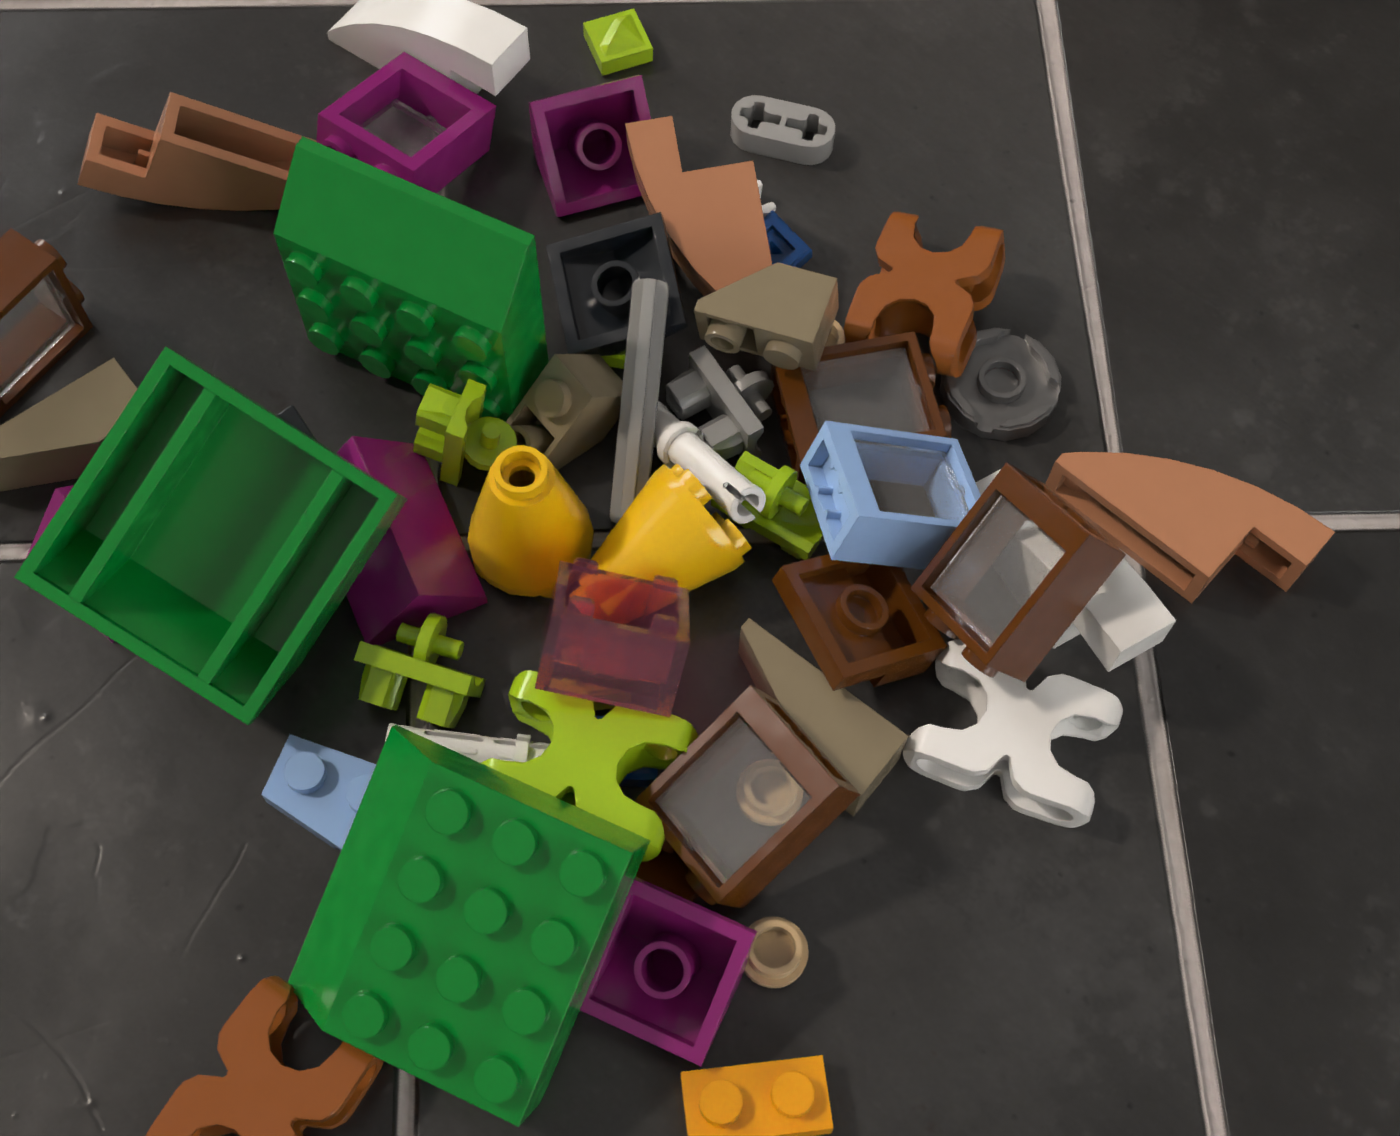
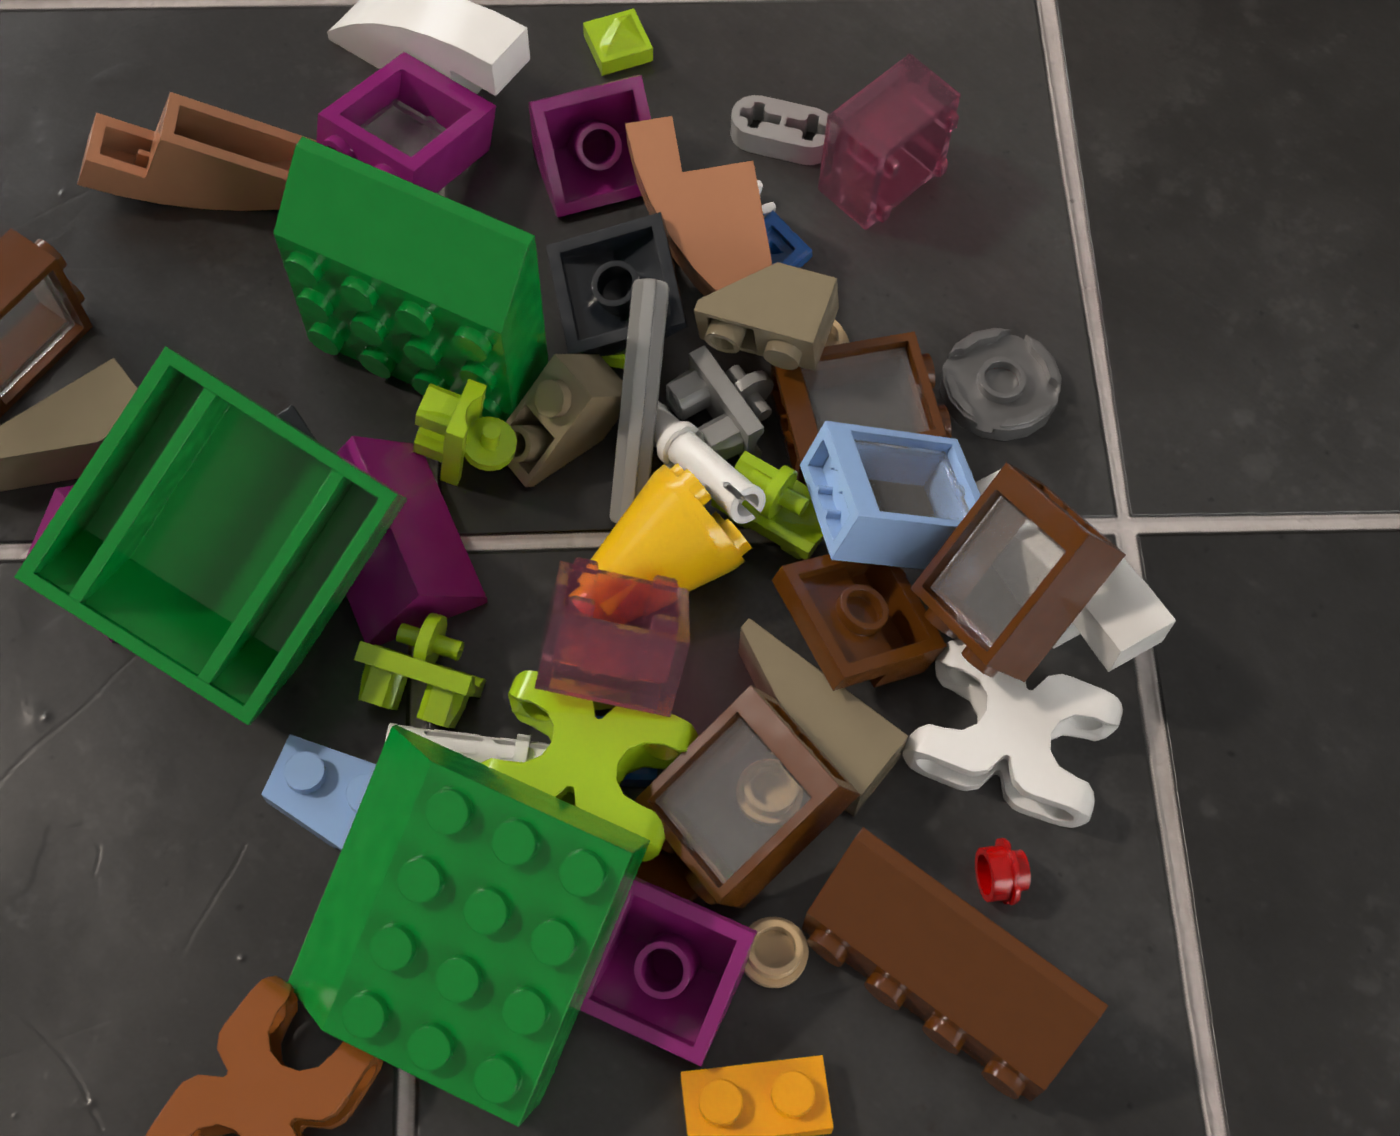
yellow cone [467,445,594,598] -> none
dark orange piece [844,211,1006,378] -> none
nougat slope [1045,452,1335,604] -> none
none -> reddish brown slope [802,827,1109,1102]
none -> clear pink container [818,54,961,230]
none -> red plate [975,838,1031,905]

